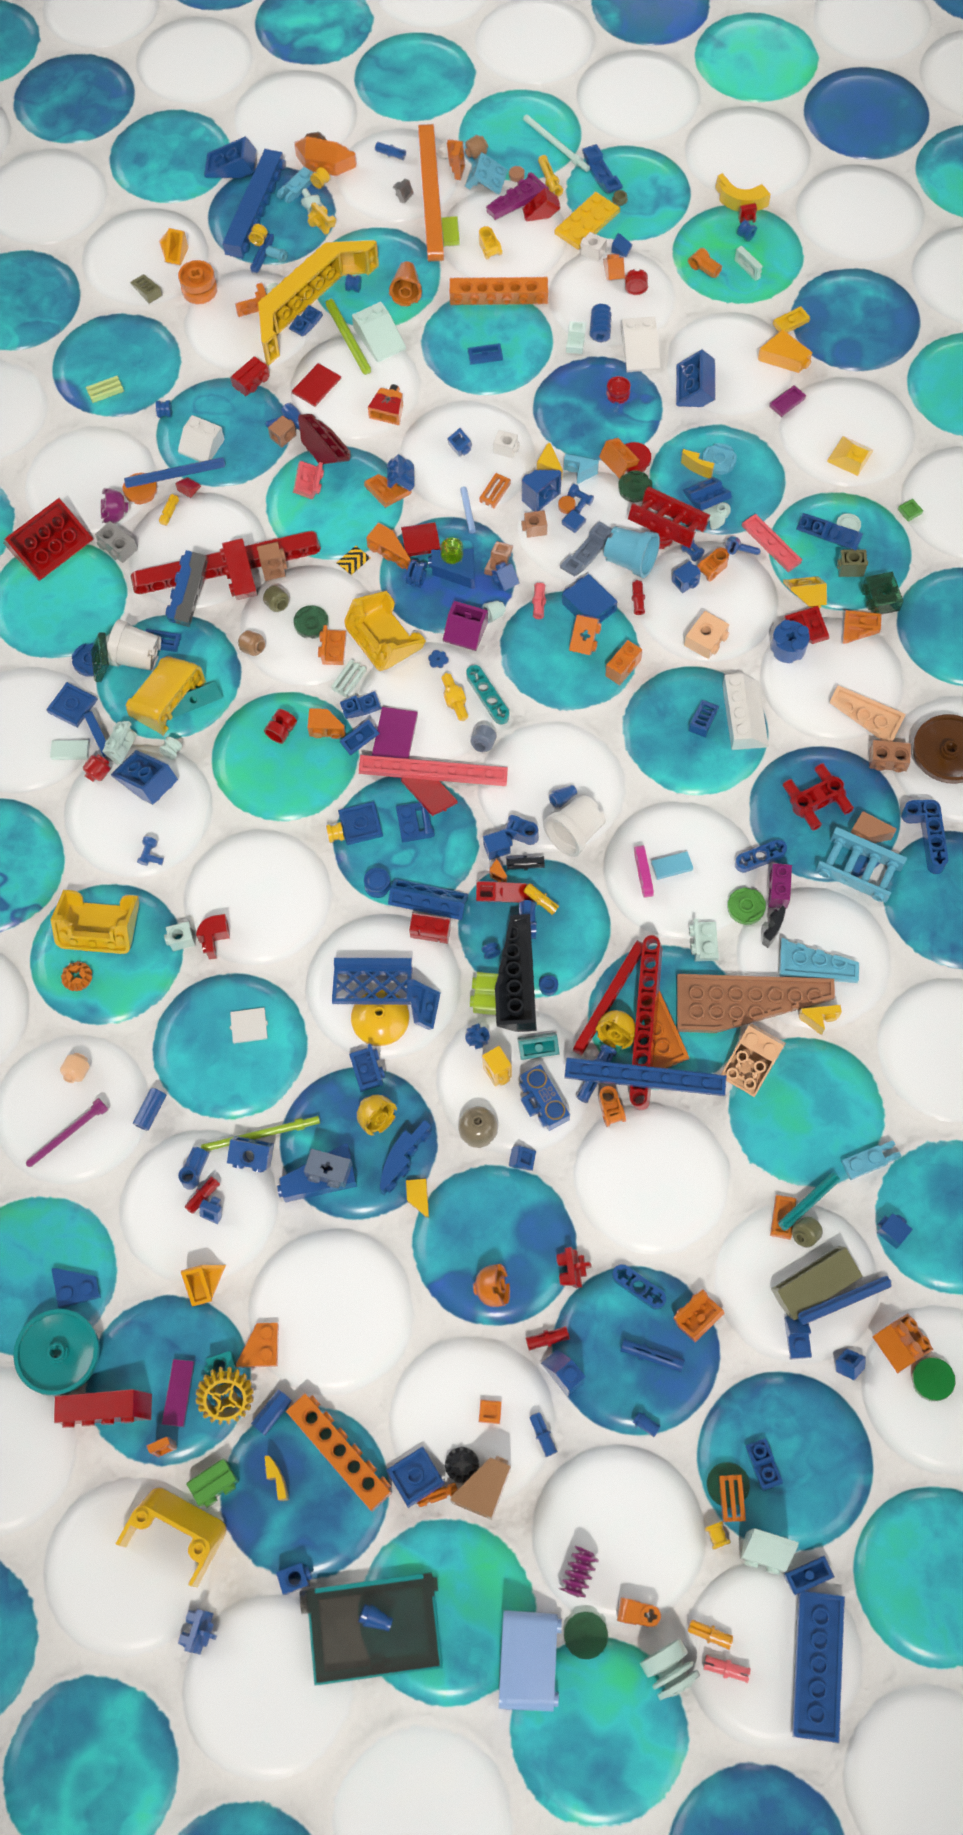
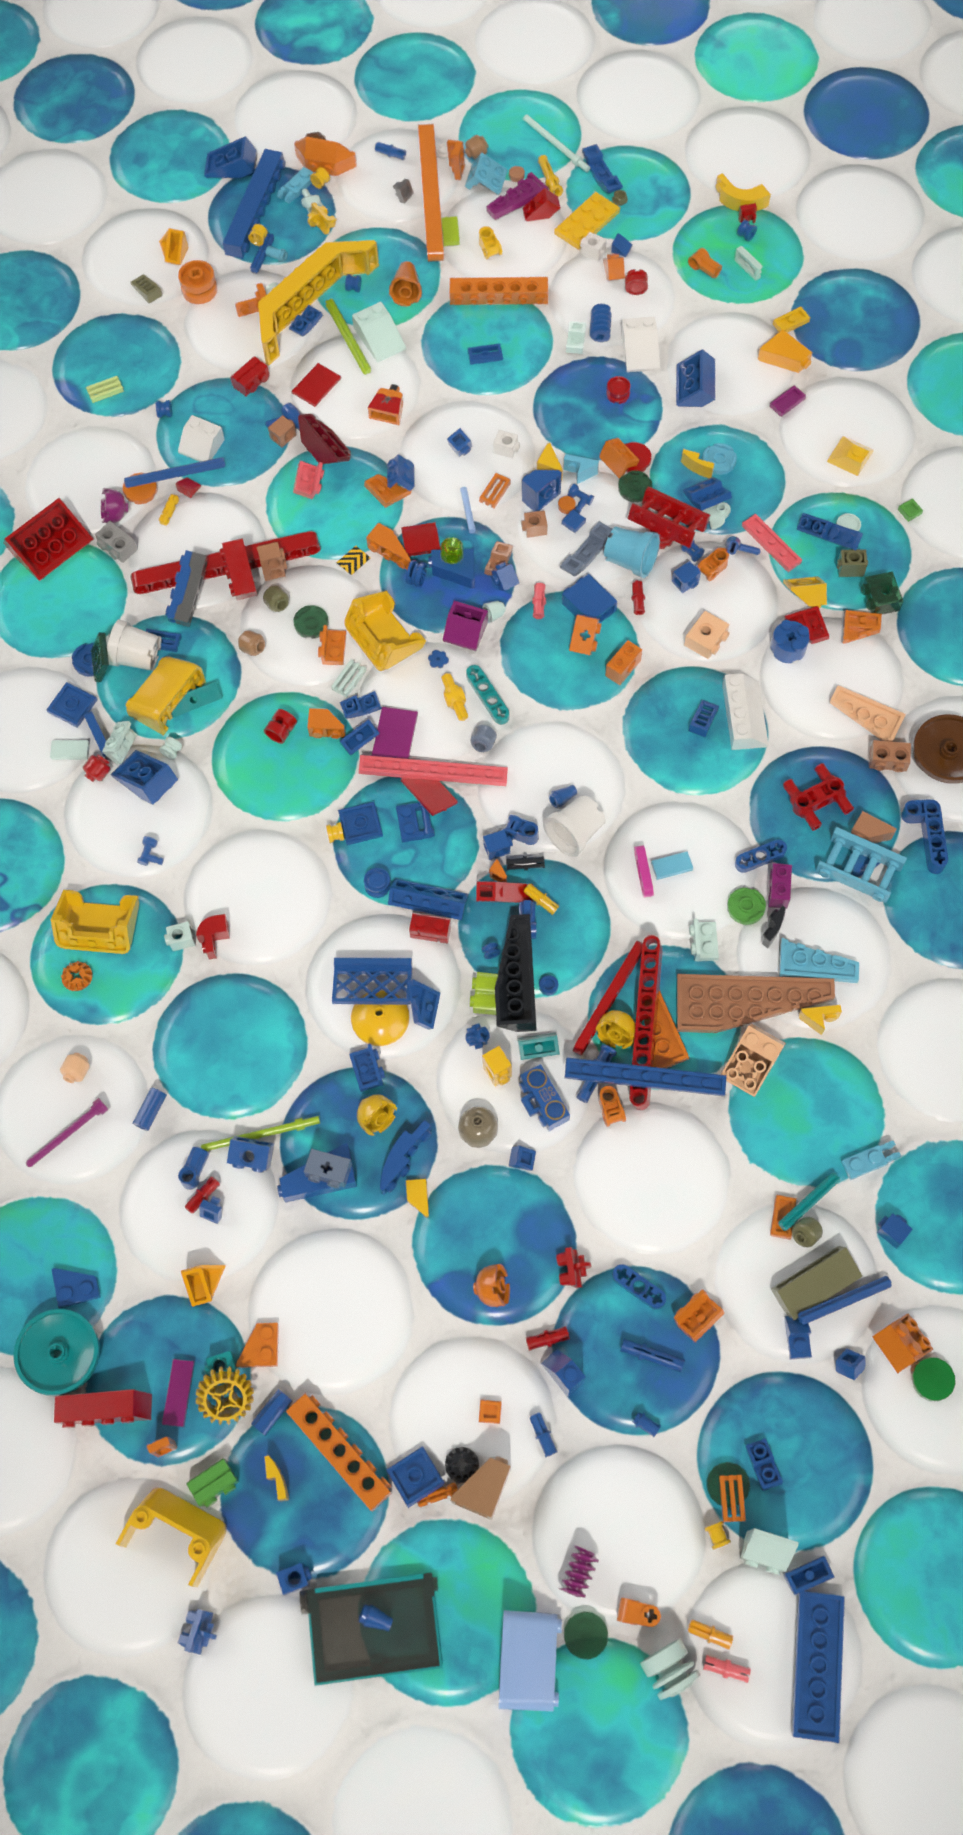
white piece [230,1008,268,1044] -> none

